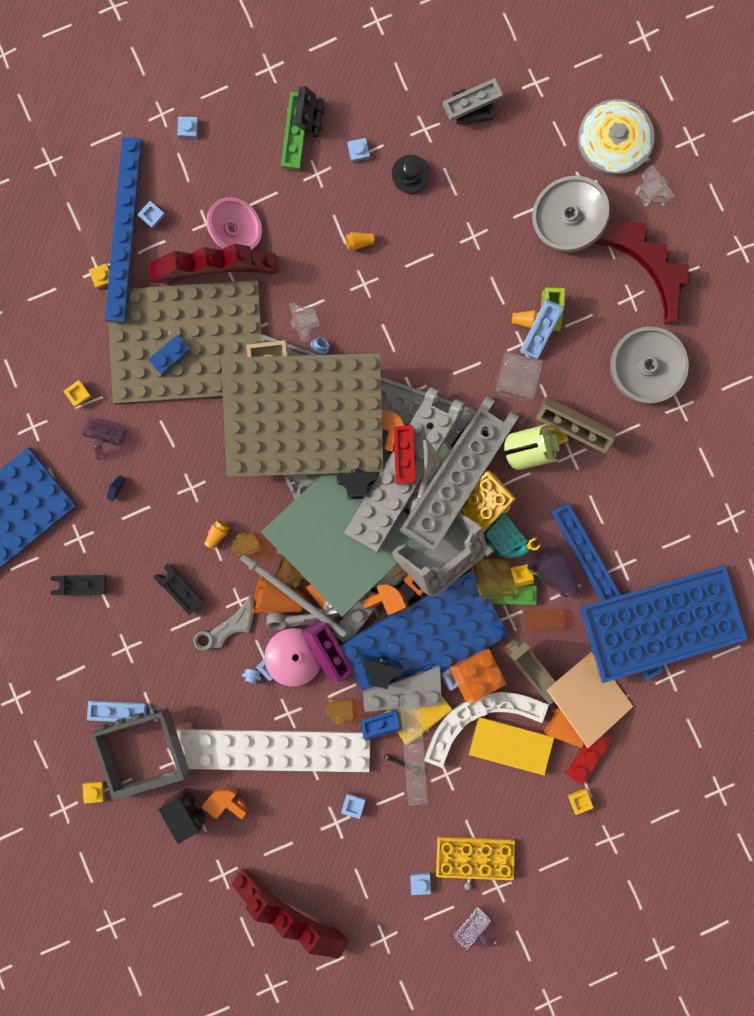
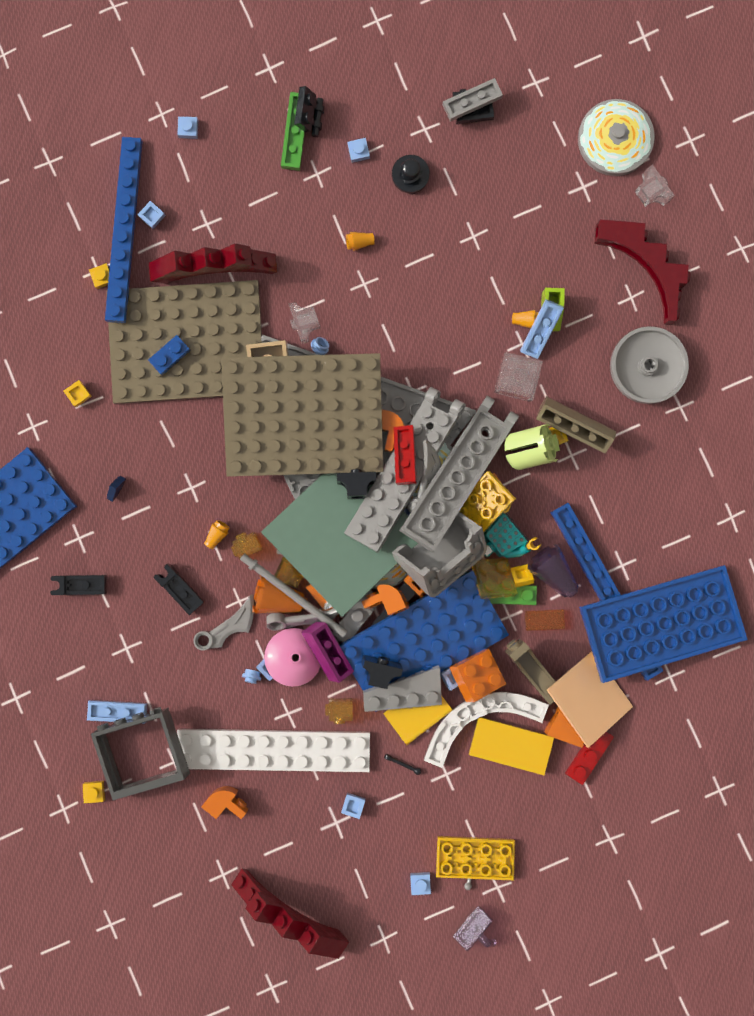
clear purple plate [82,417,127,460] -> none
black brick [158,789,205,844] -> none
bright pink dish [207,197,262,249] -> none
blue plate [360,710,402,741] -> none
clear tile [399,691,428,806] -> none
light grey dish [532,176,610,252] -> none
yellow plate [567,788,593,815] -> none

